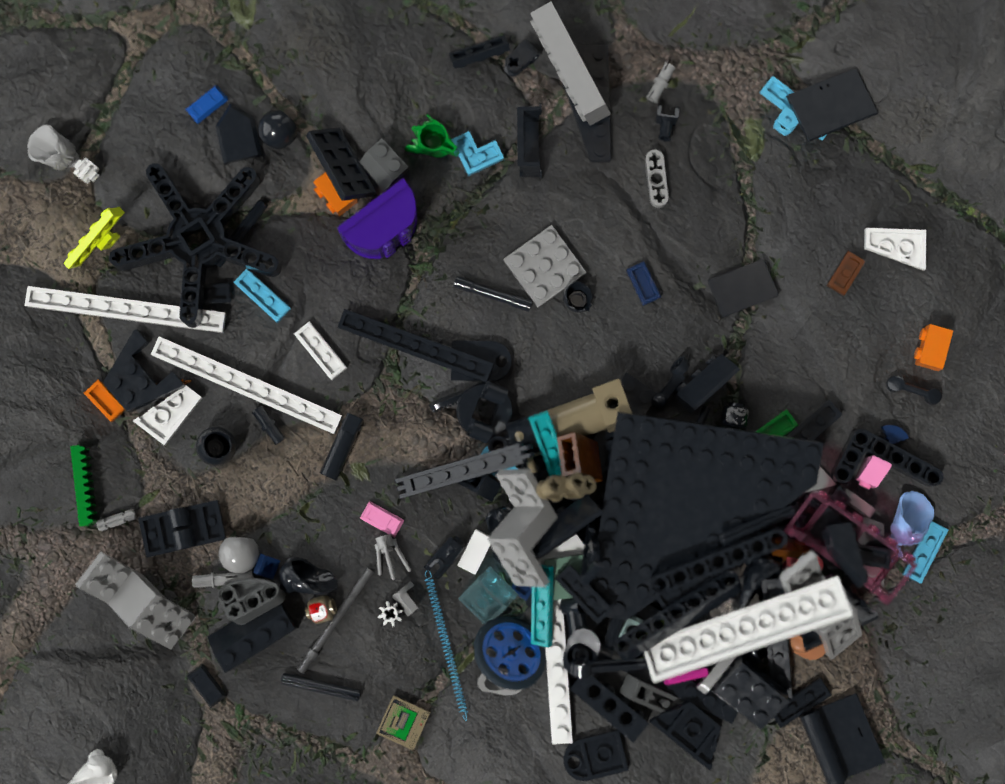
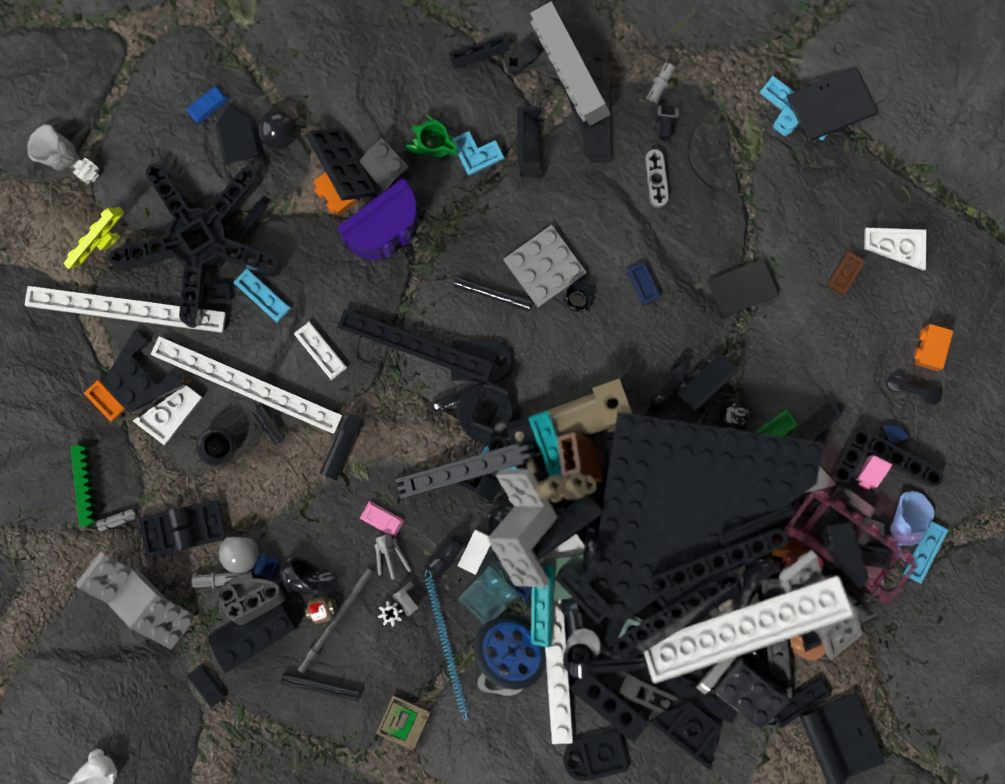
dark pink plate [664,668,708,685] -> none

